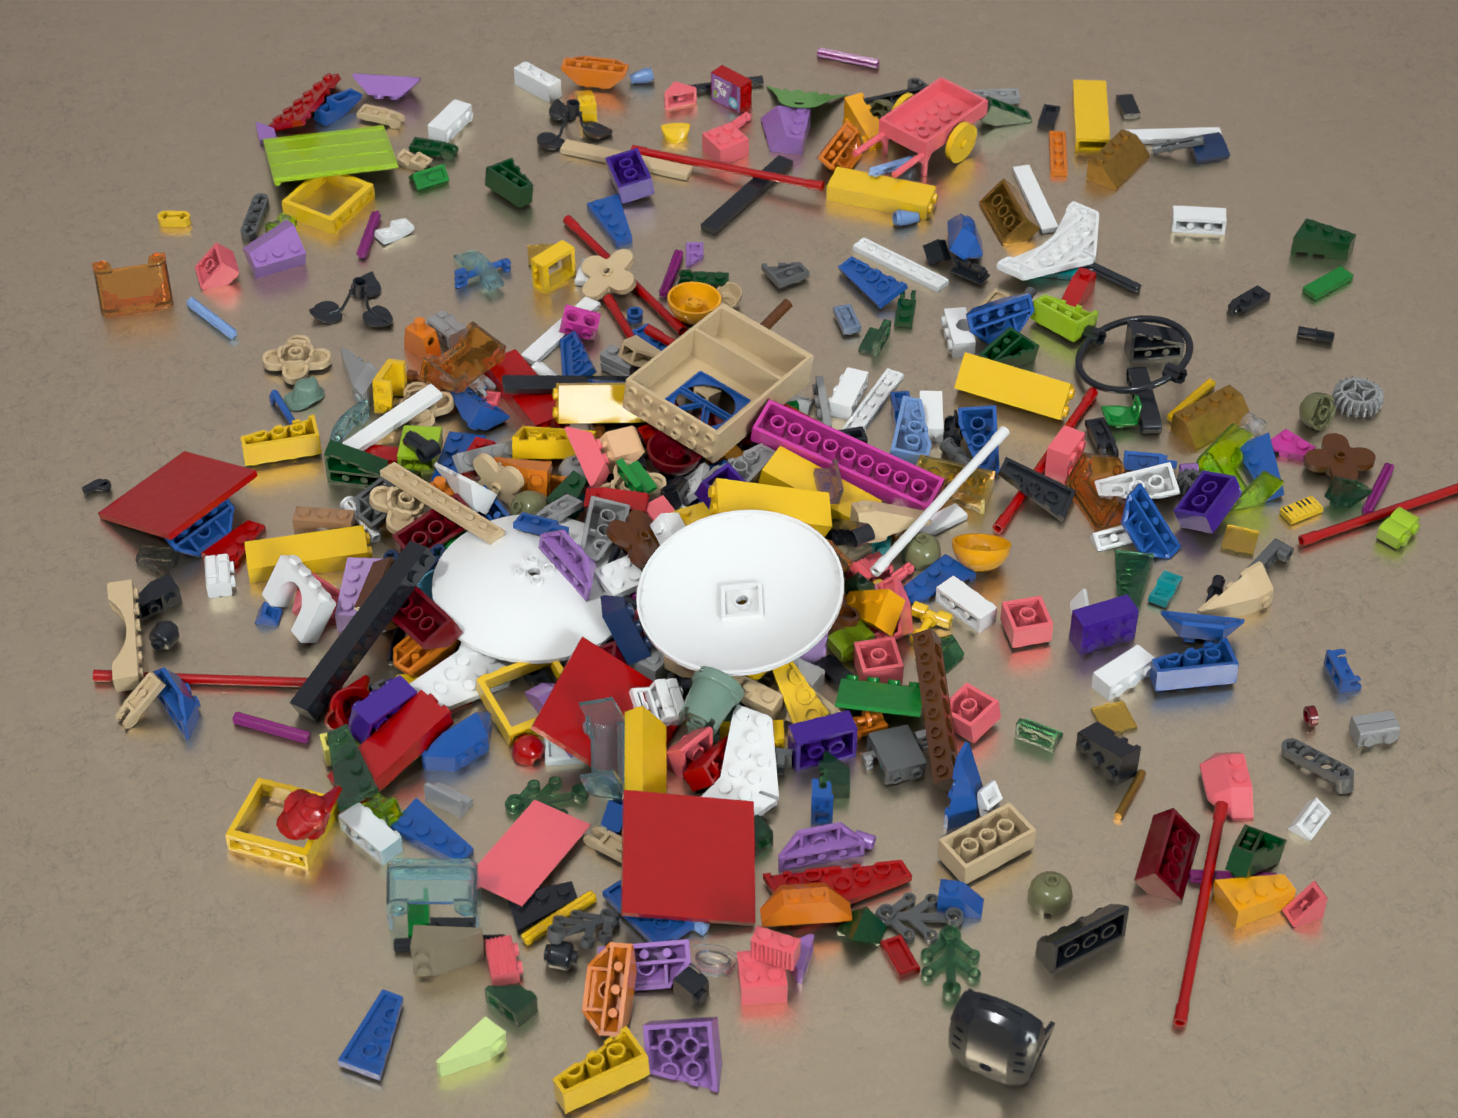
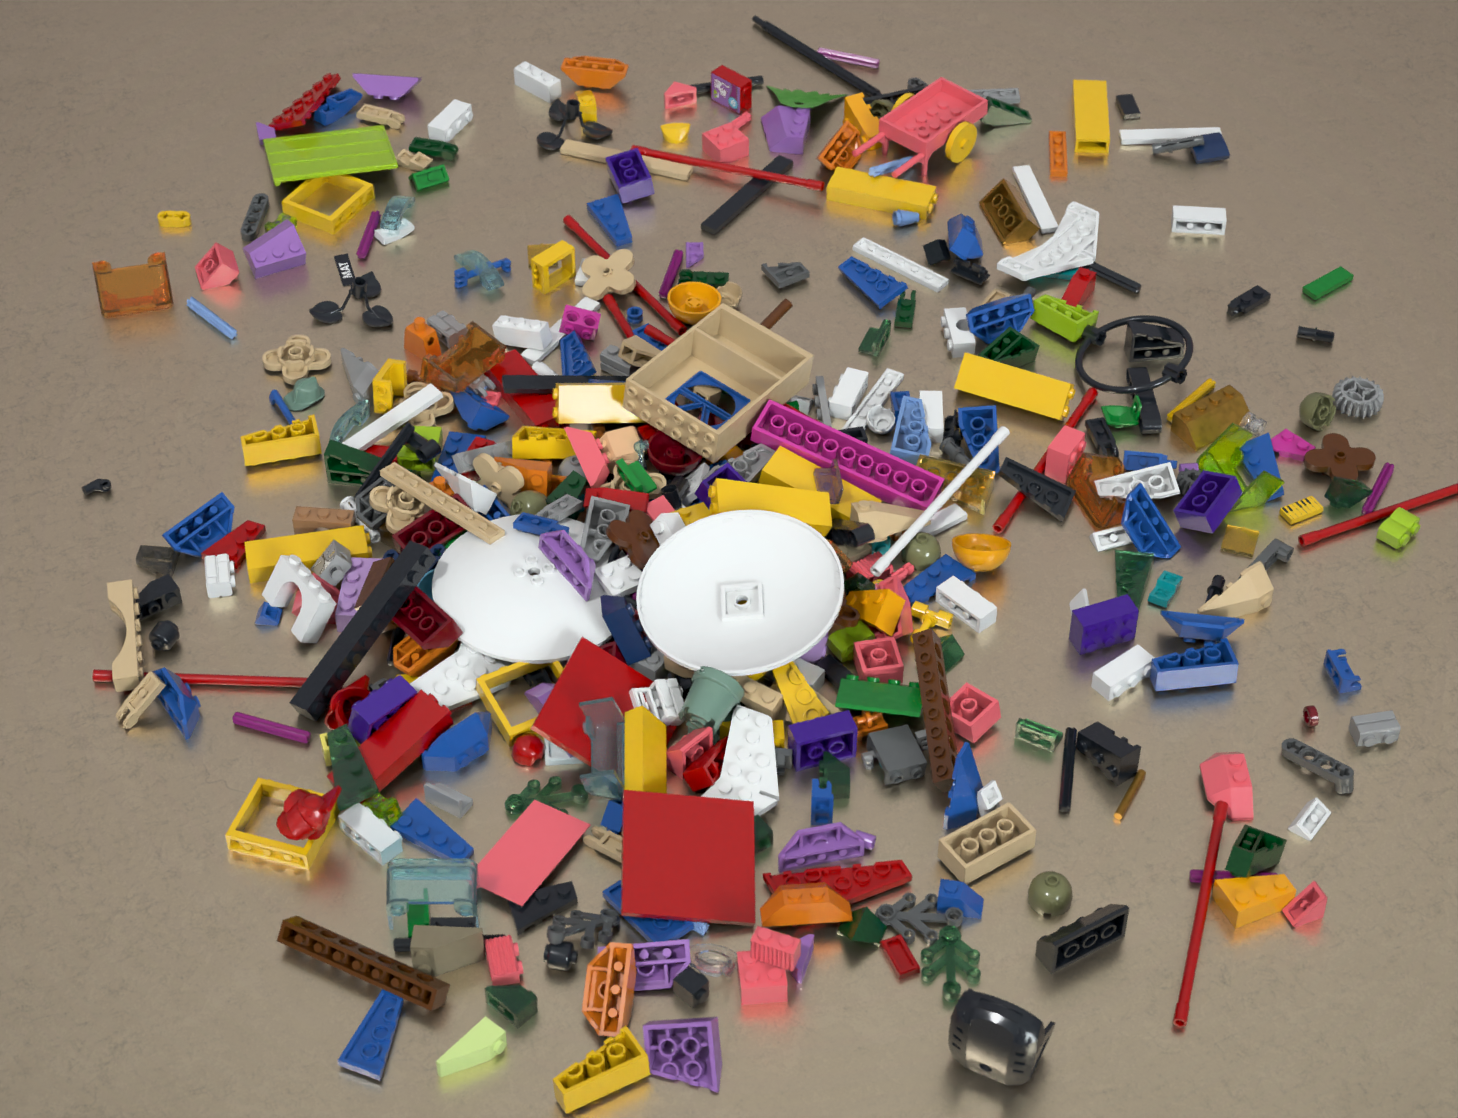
red tile [98,451,258,540] -> none
dark green wedge [485,158,533,208] -> none
yellow axle [521,890,597,945] -> none
medium blue cone [629,67,654,84] -> none
sand blue plate [833,304,861,335] -> none
coral brick [1000,596,1053,648] -> none
black tile [1037,104,1060,130] -> none
pearl gold slope [1086,129,1150,191] -> none
clear yellow piece [1091,701,1138,735] -> none
dark red slope [1134,808,1200,902] -> none
dark green wedge [1290,218,1356,261] -> none
none -> reddish brown brick [277,915,450,1011]
none -> light grey torso [311,540,352,587]
none -> black sticker [334,253,355,286]
none -> black axle [354,423,415,498]
none -> clear light blue slope [380,195,415,230]
none -> white brick [492,315,552,350]
none -> clear light blue hand [634,440,649,468]
none -> black axle [752,16,882,97]
none -> white hair [867,404,896,435]
none -> black axle [1059,727,1077,812]

